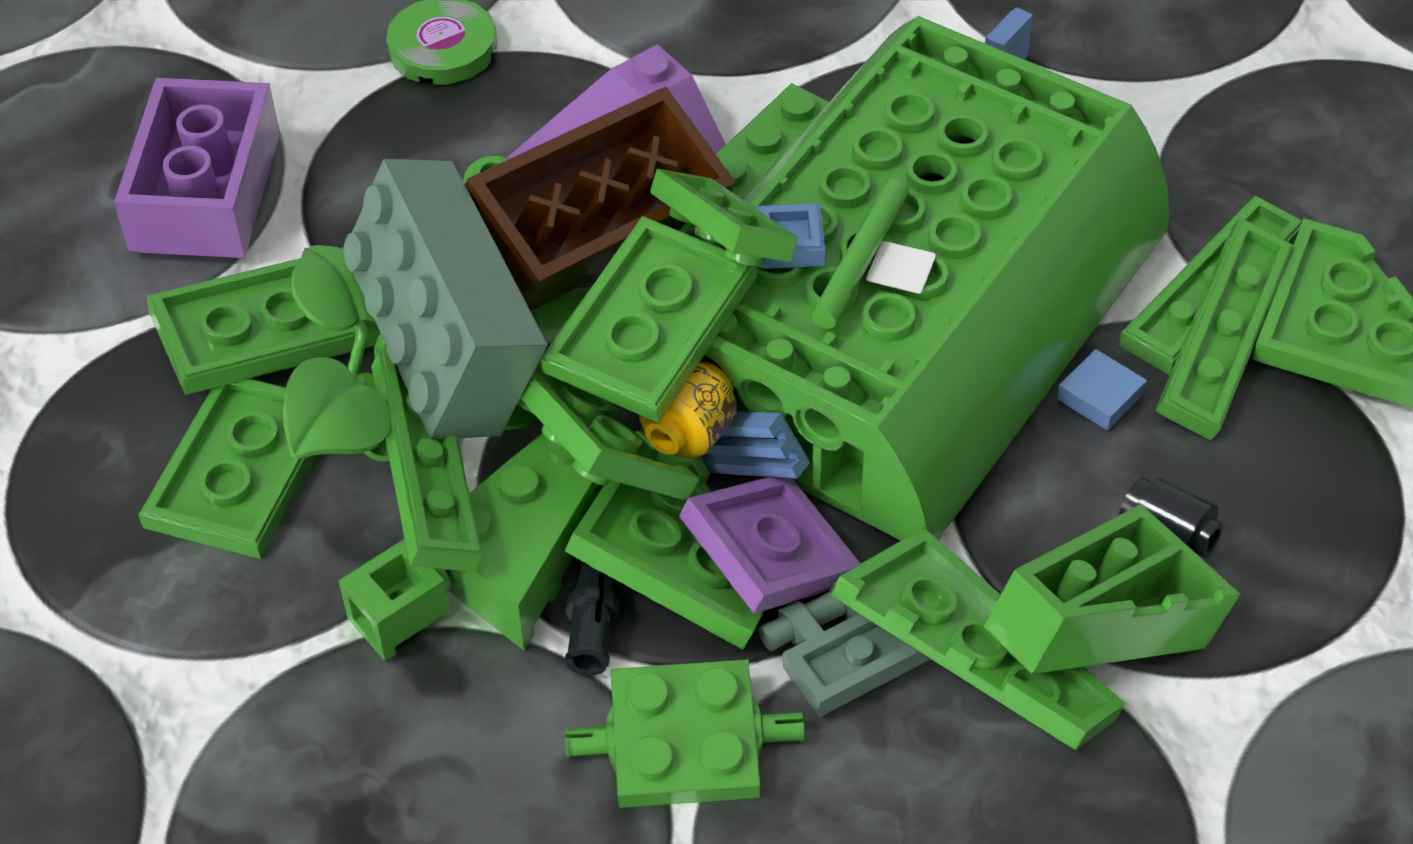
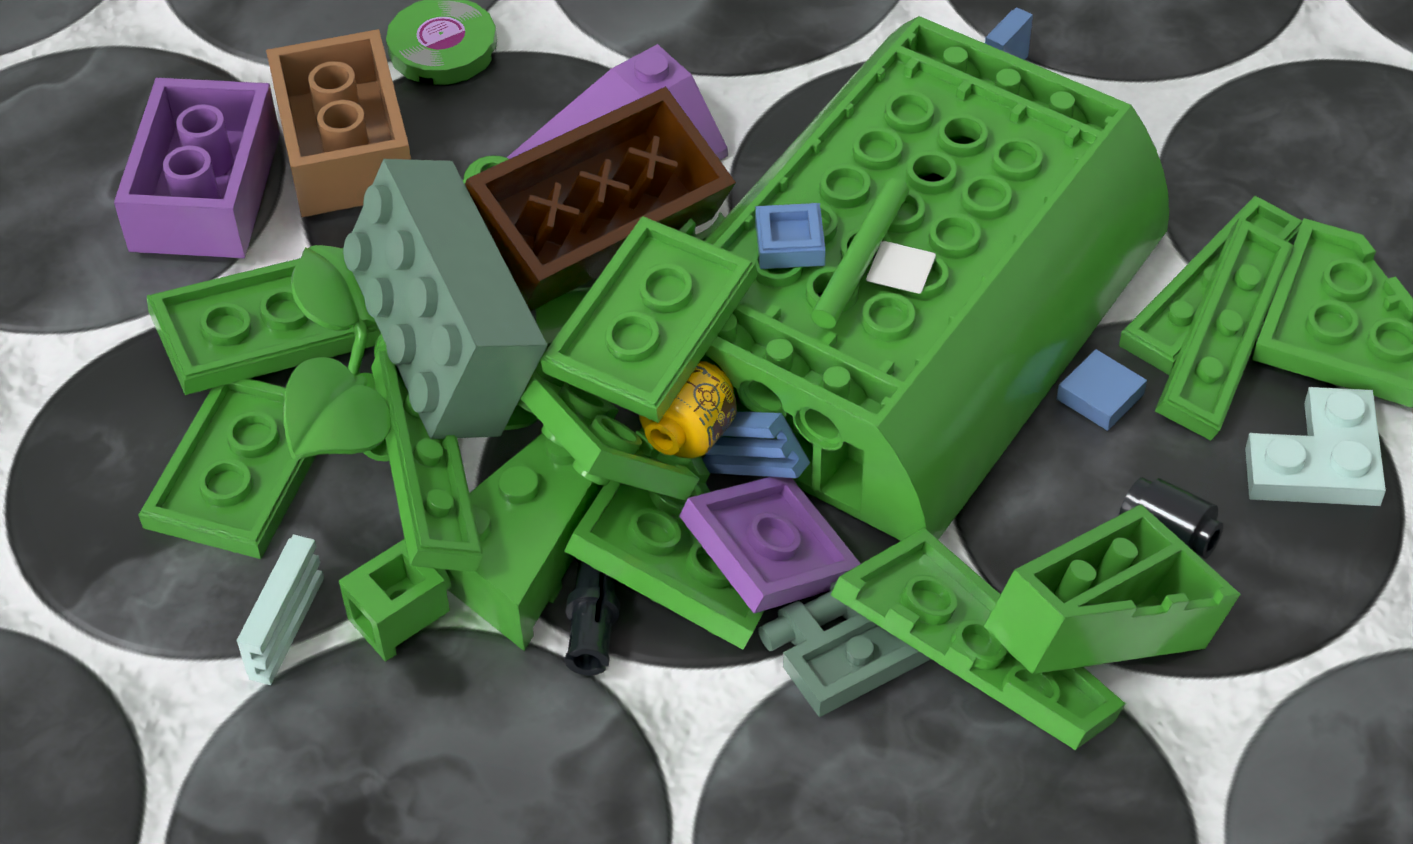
bright green plate [565,659,804,808] -> none
bright green plate [650,168,798,267] -> none
bright green plate [716,83,829,199] -> none
none -> light aqua tile [237,534,324,685]
none -> medium nougat brick [266,29,411,217]
none -> light aqua plate [1245,387,1386,506]

